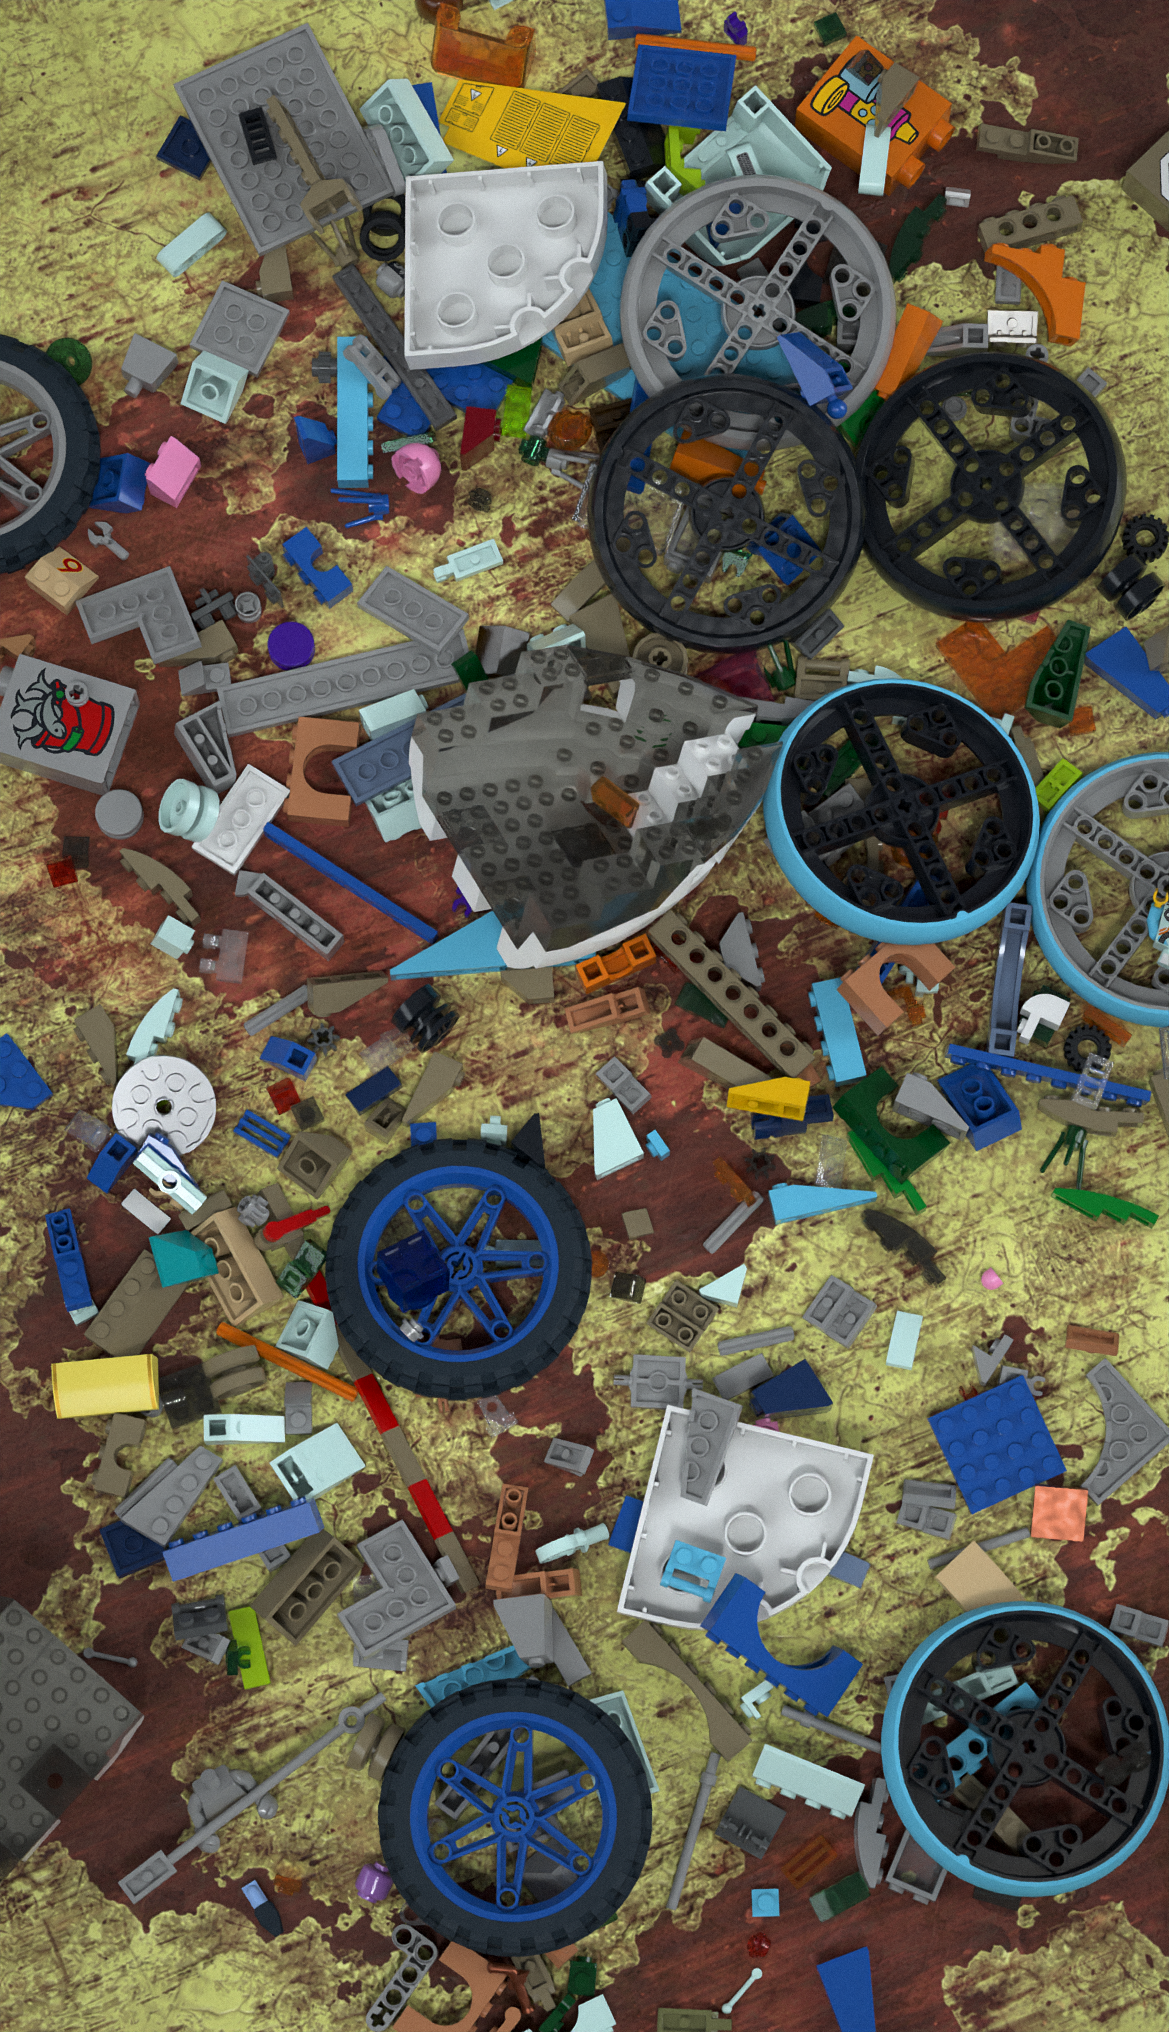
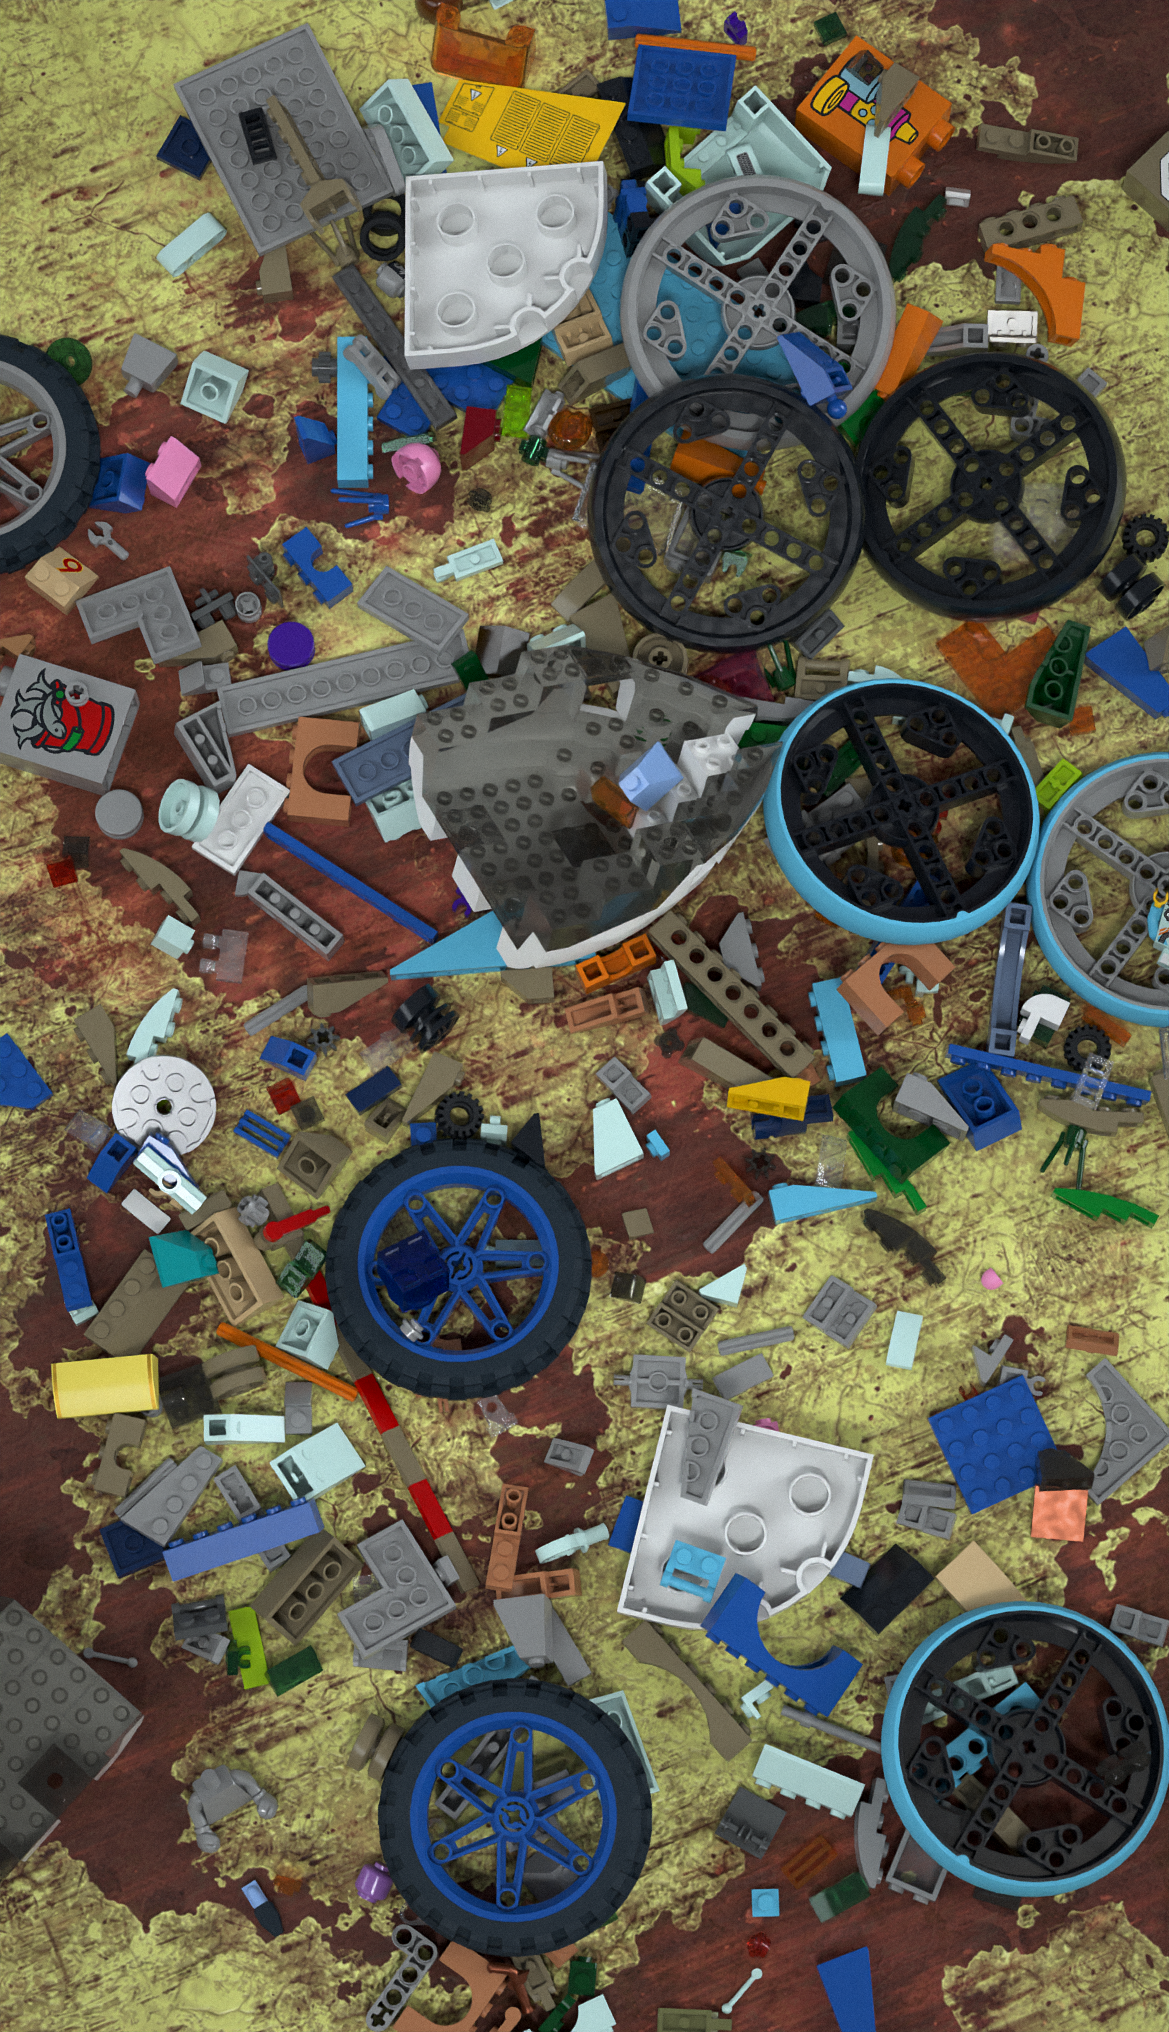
light grey bar [118,1692,386,1905] -> none
light grey plate [189,280,290,378] -> none
light grey bar [666,1752,721,1910] -> none
blue bracket [746,512,822,585] -> none
dark blue slope [749,1359,833,1420] -> none
light grey bar [927,1527,1030,1570] -> none
light grey plate [942,396,967,421] -> none
none -> clear green slope [264,1645,323,1697]
none -> black tyre [410,1628,463,1668]
none -> black tyre [434,1091,484,1140]
none -> light blue slope [618,741,684,811]
none -> light aqua slope [647,960,688,1026]
none -> black slope [840,1544,935,1637]
none -> clear smoke slope [1035,1448,1095,1492]

